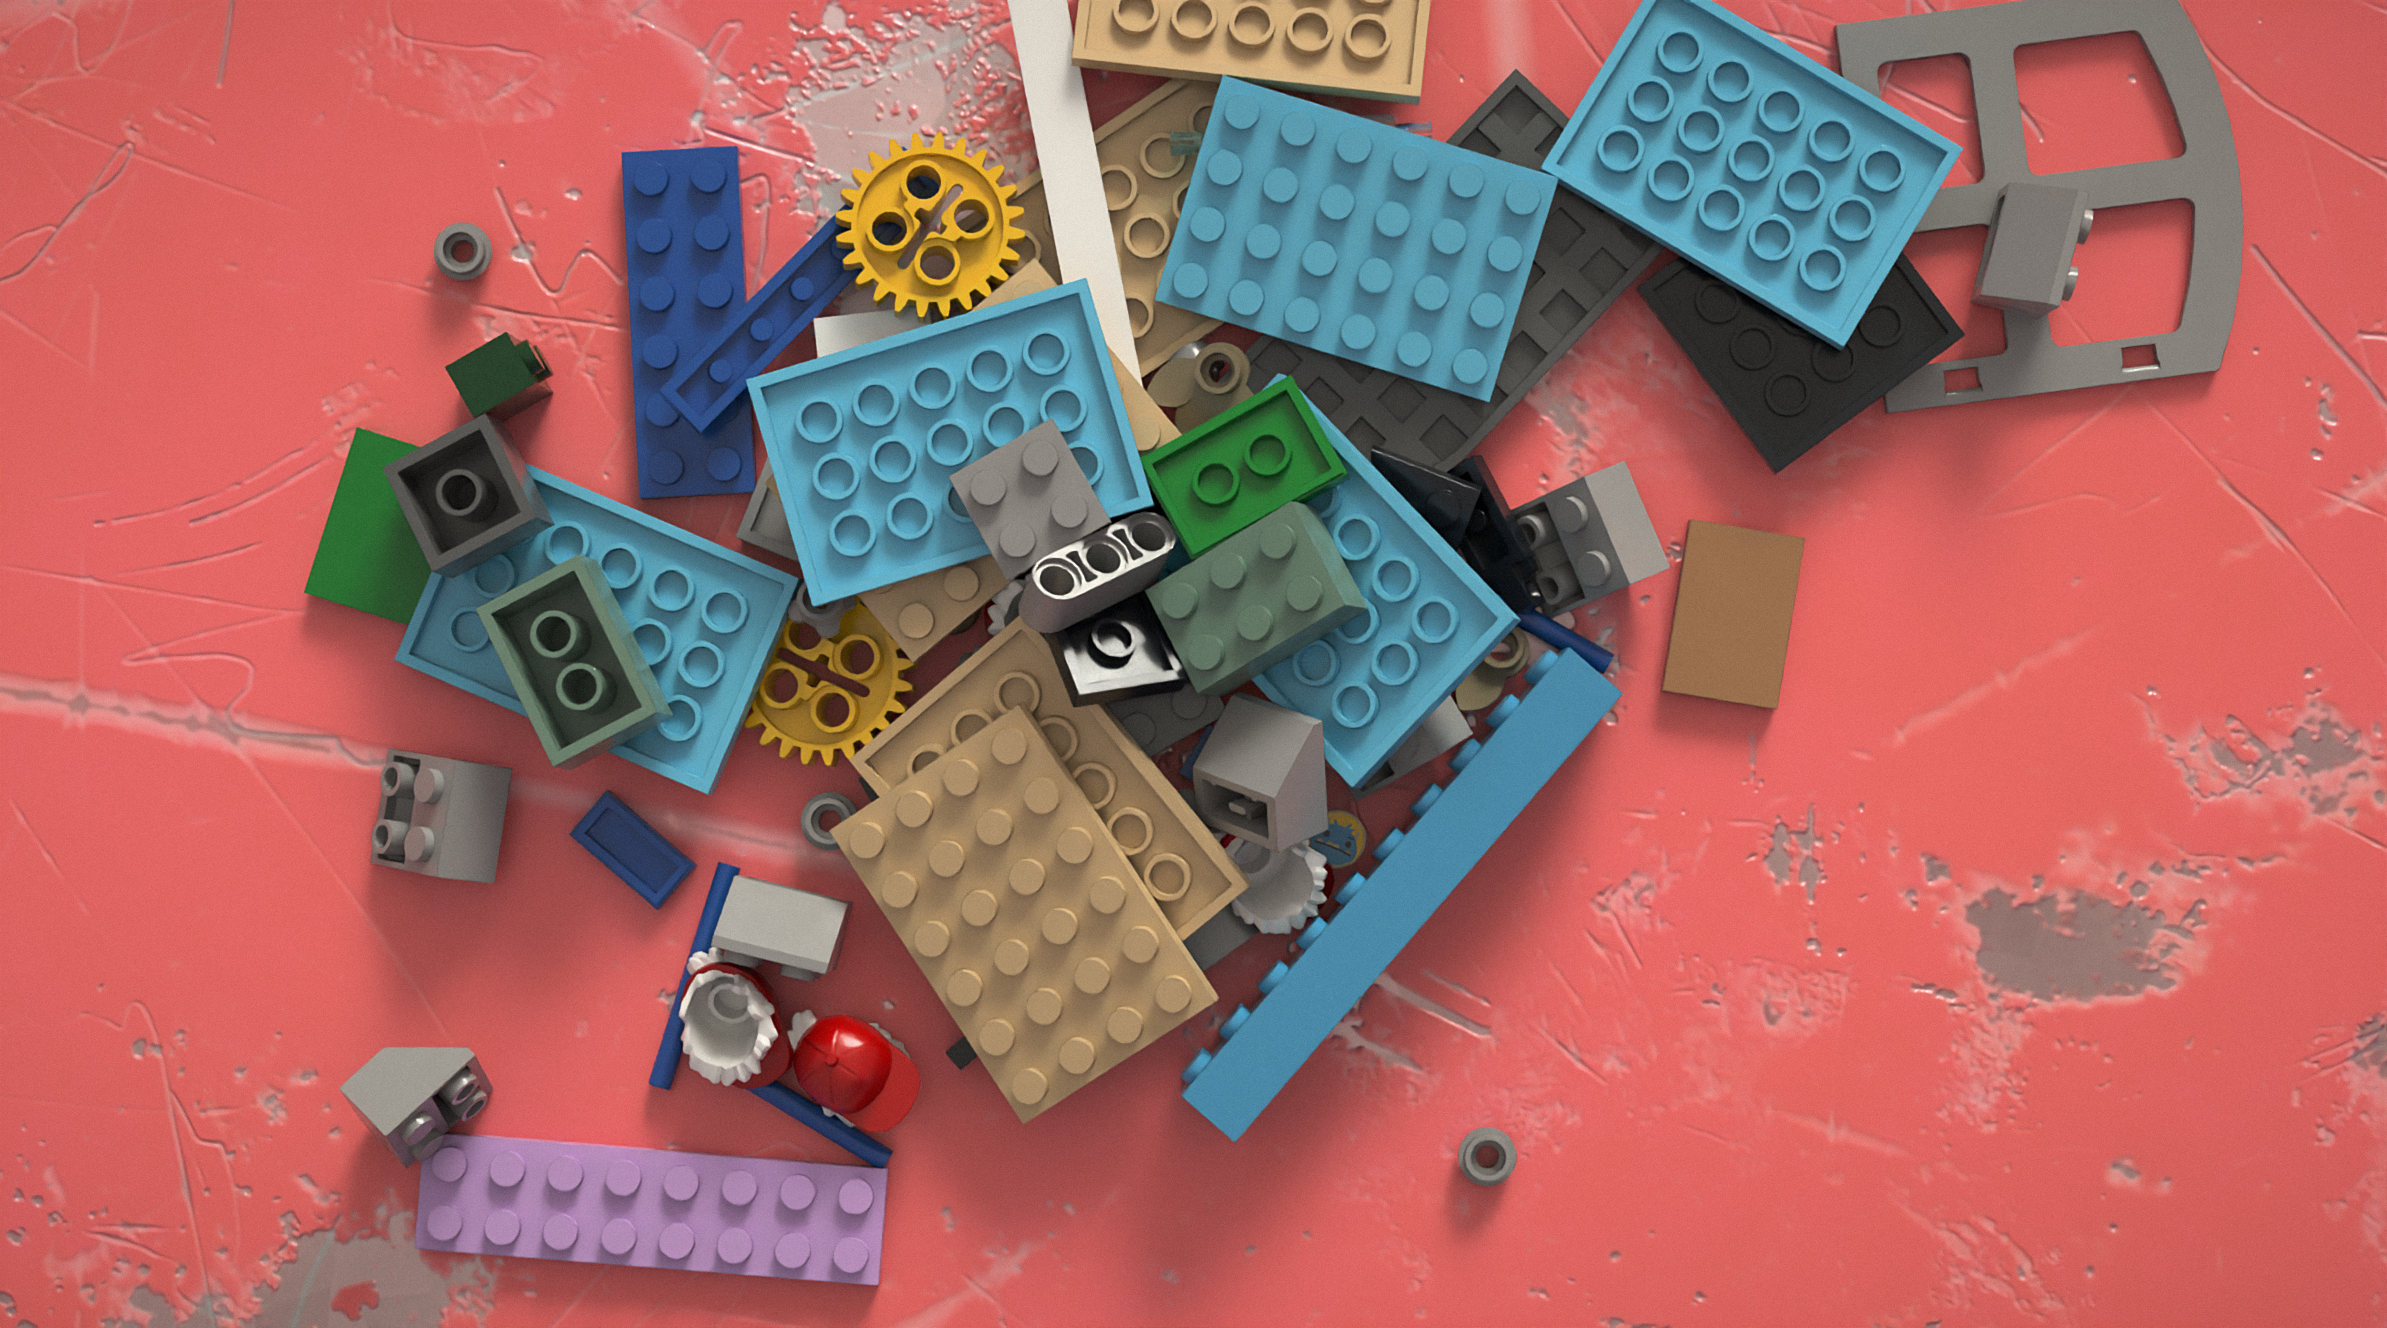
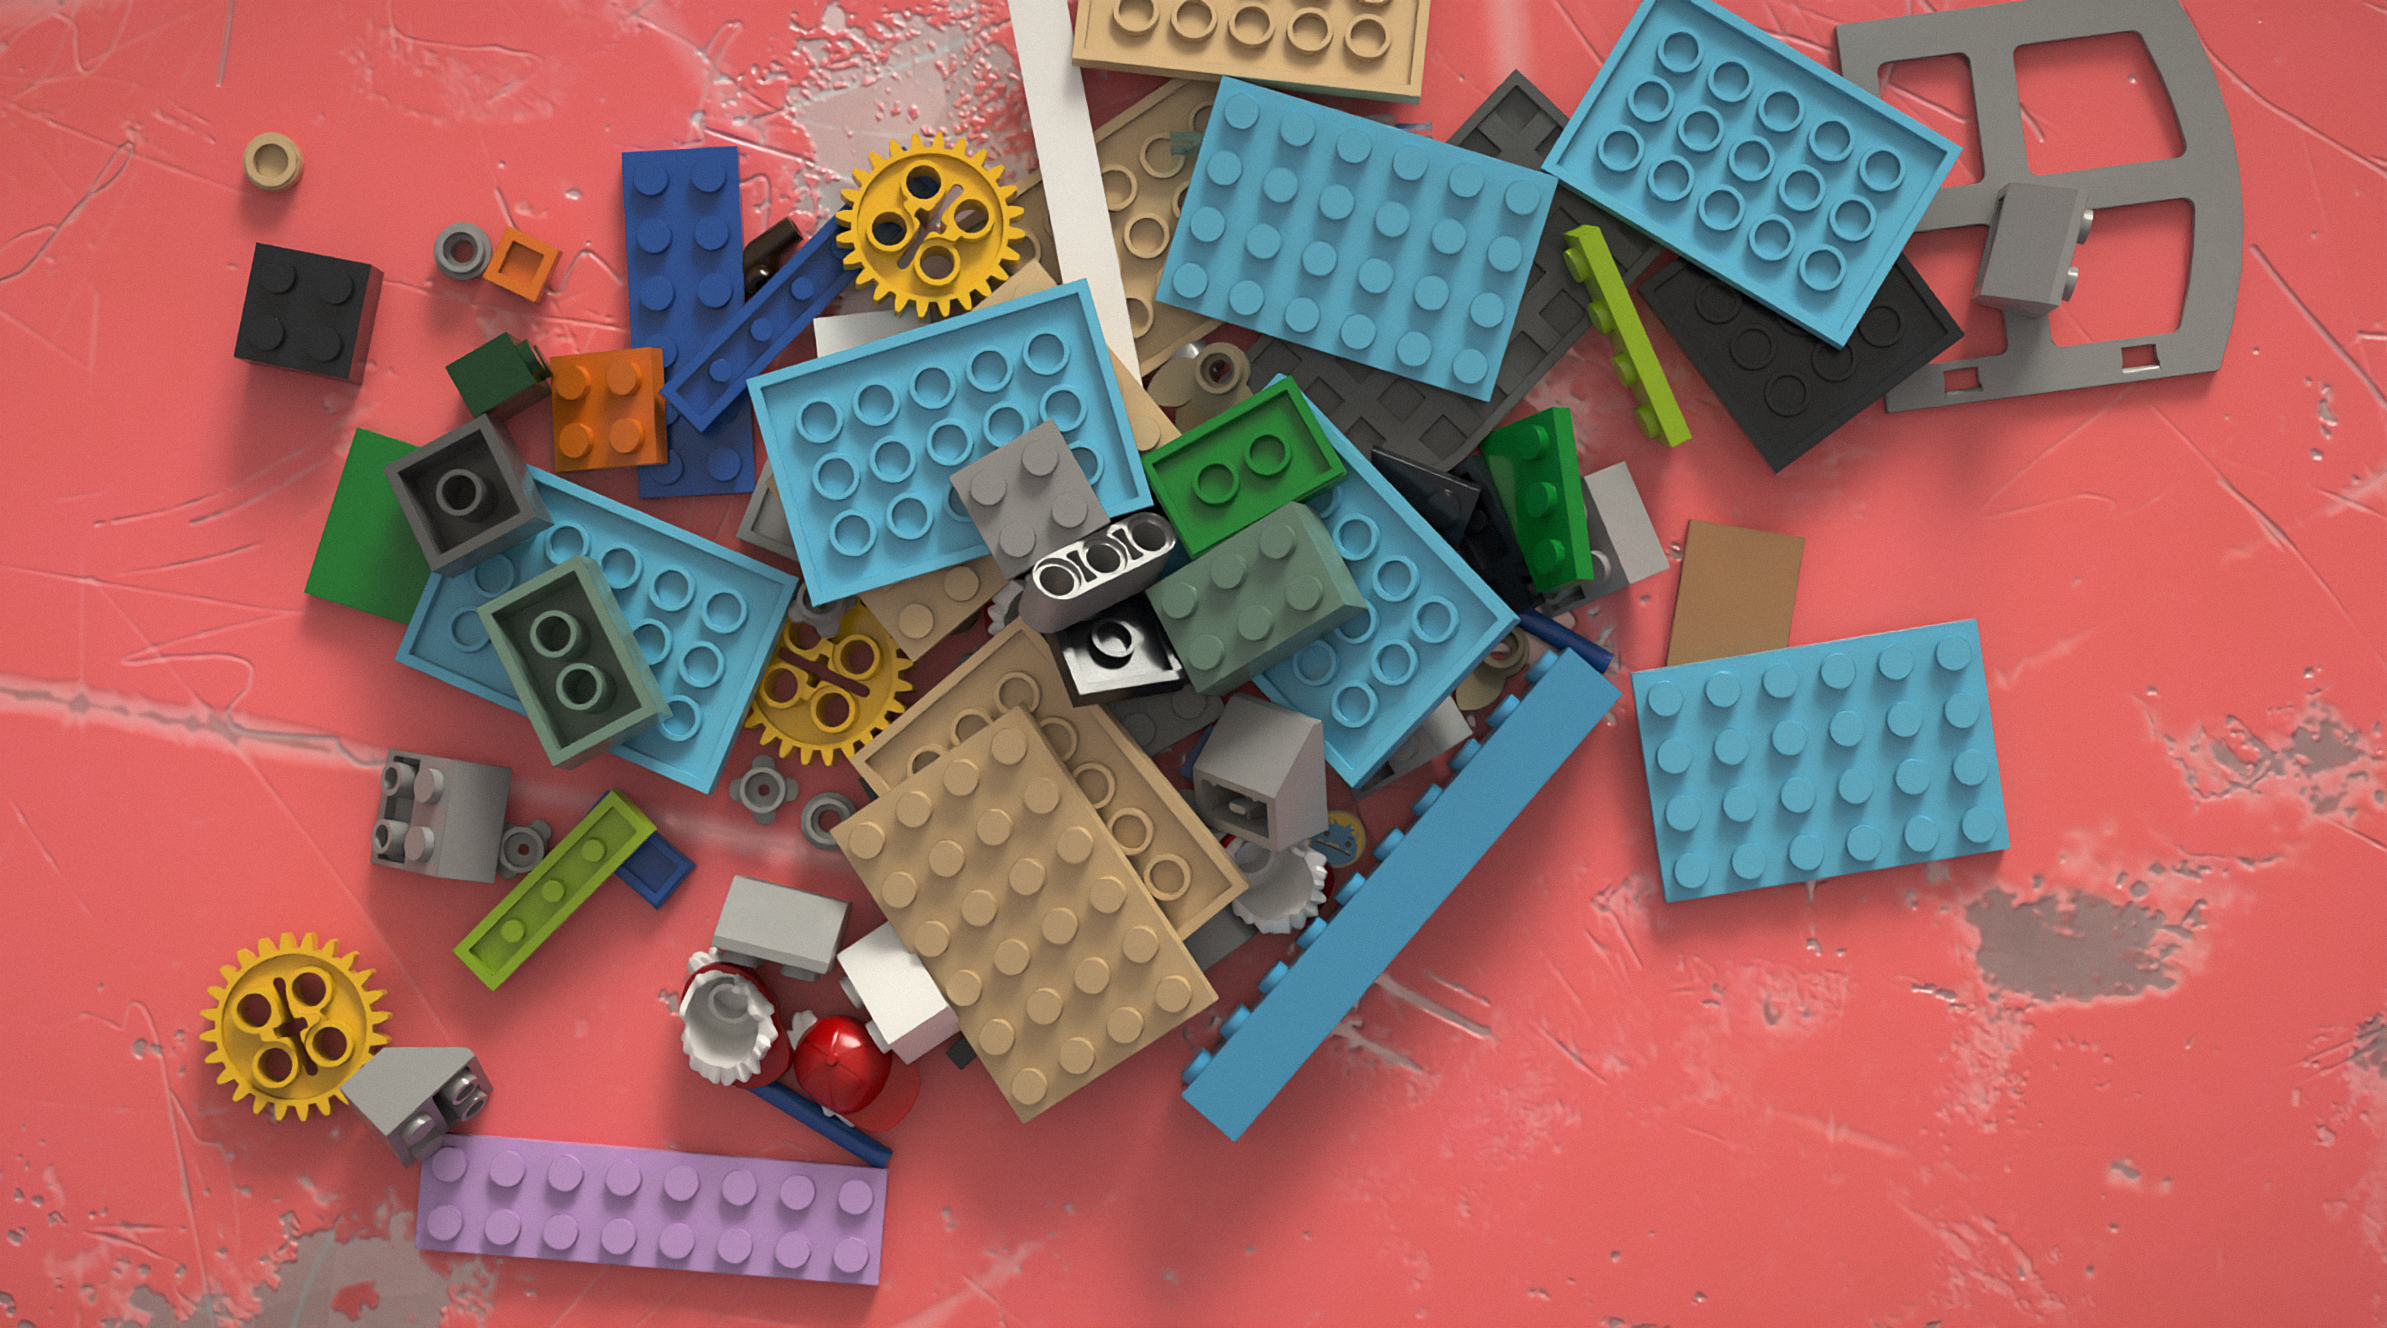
blue bar [648,862,741,1090] -> none
light grey plate [1458,1127,1517,1186] -> none
none -> yellow gear [199,932,393,1121]
none -> black brick [234,242,384,385]
none -> tan tile [243,132,304,193]
none -> lime plate [452,787,658,992]
none -> orange plate [482,225,563,304]
none -> light grey plate [496,820,552,879]
none -> orange plate [550,347,668,473]
none -> light grey plate [729,755,799,825]
none -> dark brown arm [742,215,804,297]
none -> white brick [836,921,960,1065]
none -> green wing [1479,407,1595,593]
none -> lime plate [1563,224,1692,448]
none -> medium azure plate [1629,618,2010,903]

